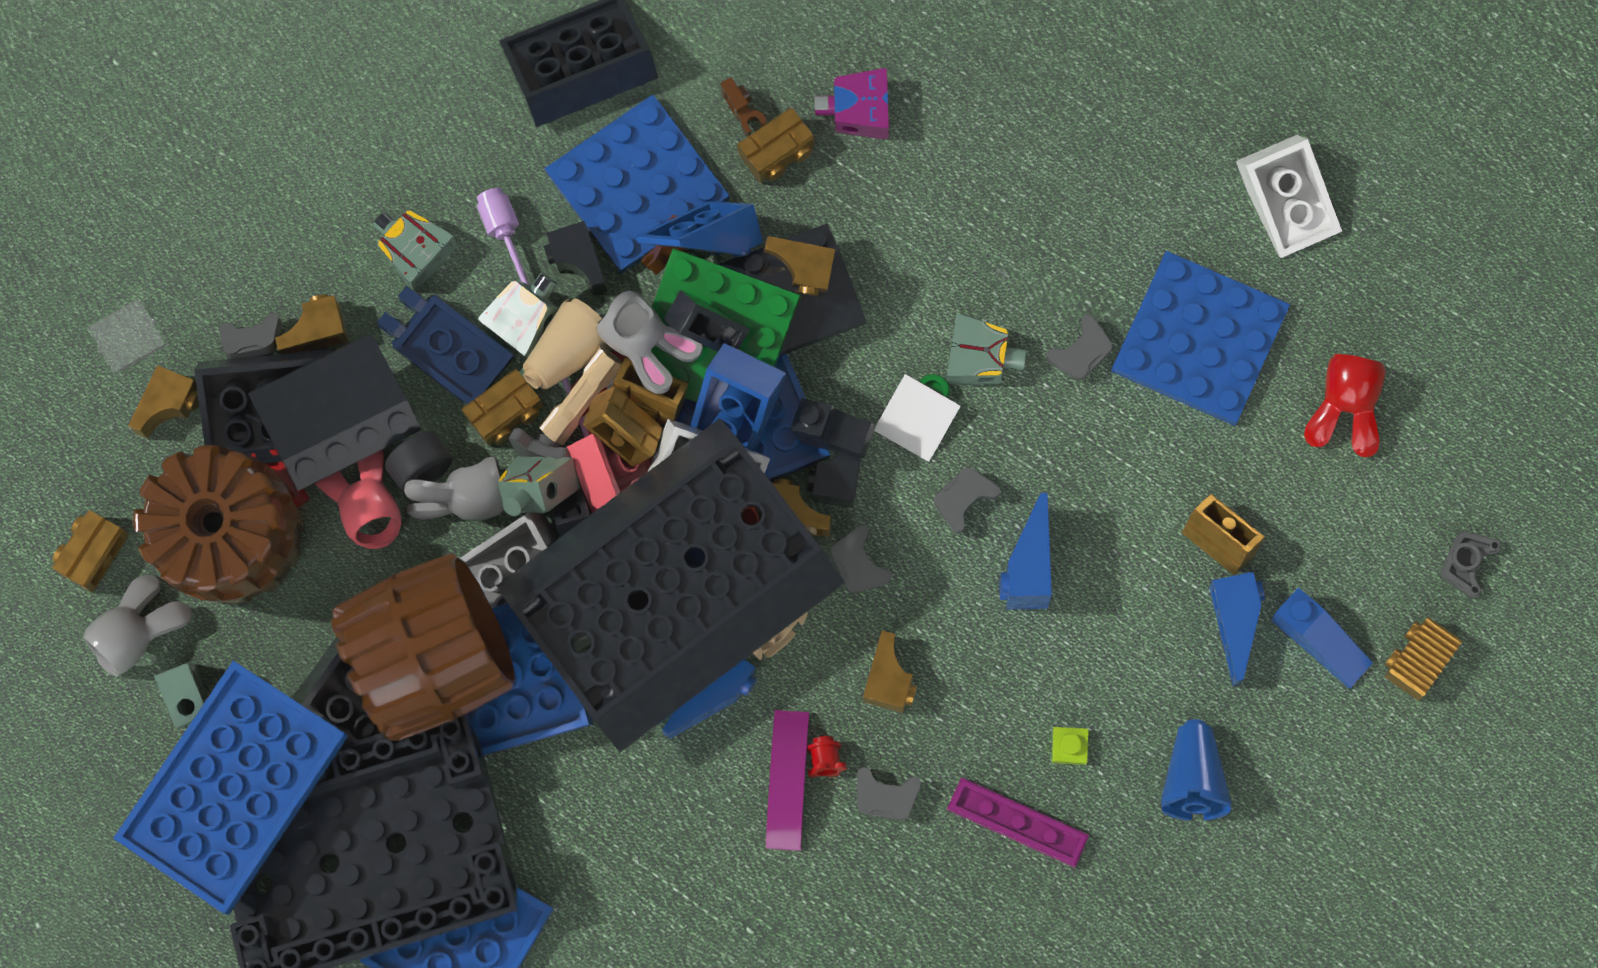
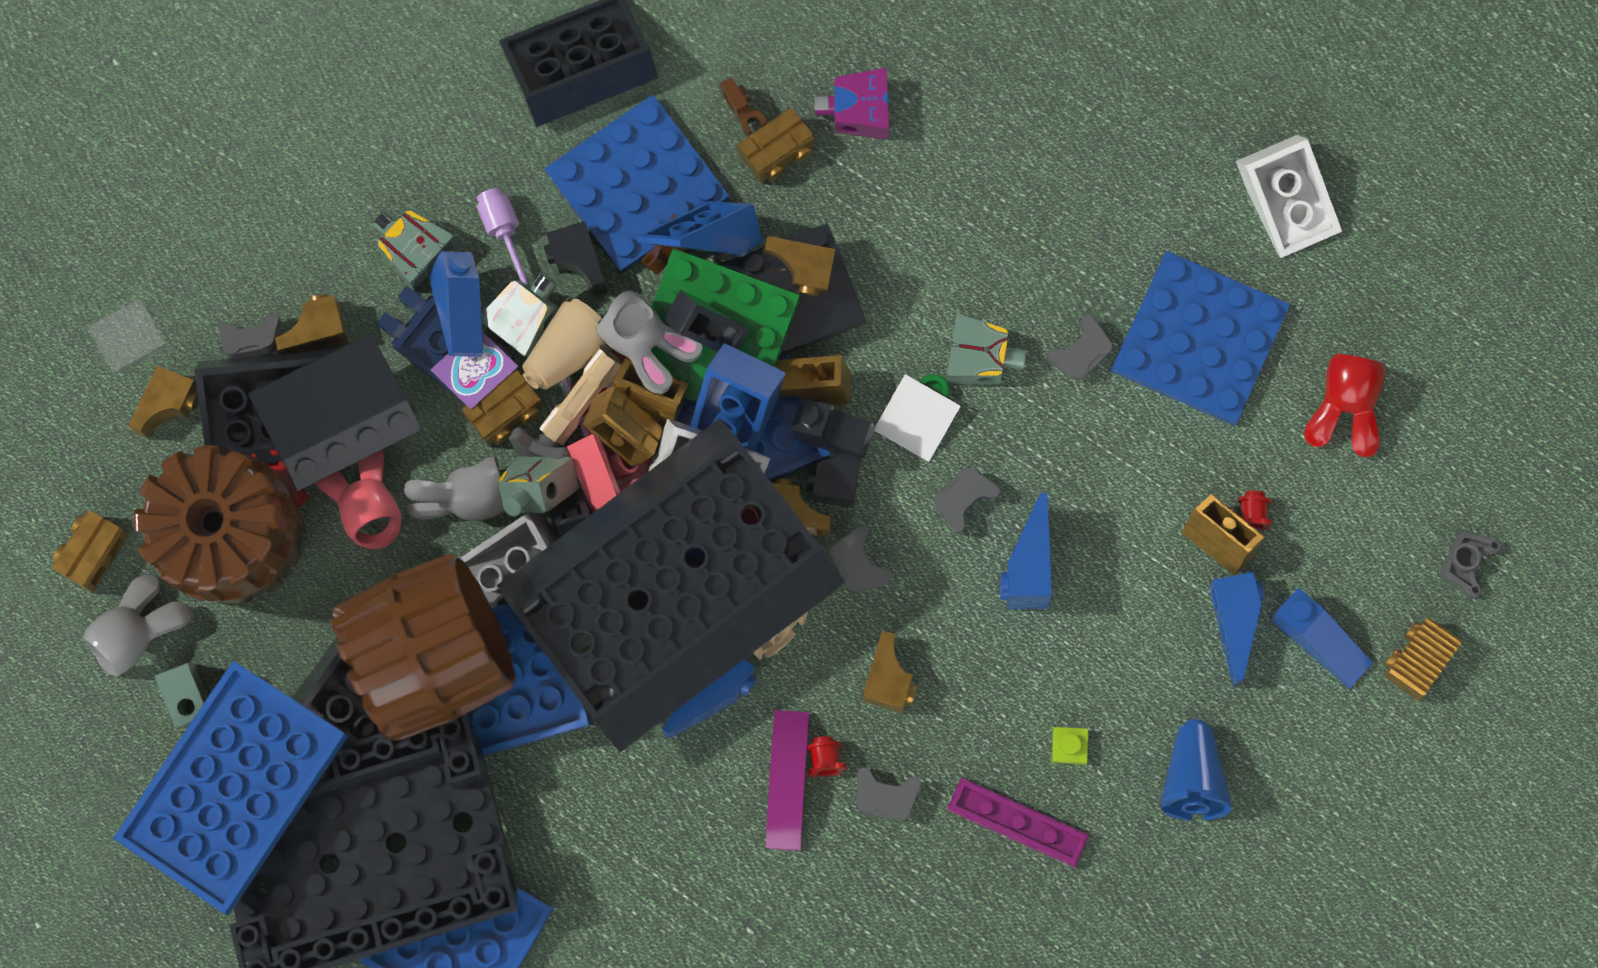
black tyre [385,431,452,493] -> none
none -> blue slope [429,251,483,357]
none -> sticker [431,332,518,409]
none -> pearl gold arch [775,355,851,405]
none -> red brick [1238,490,1272,530]

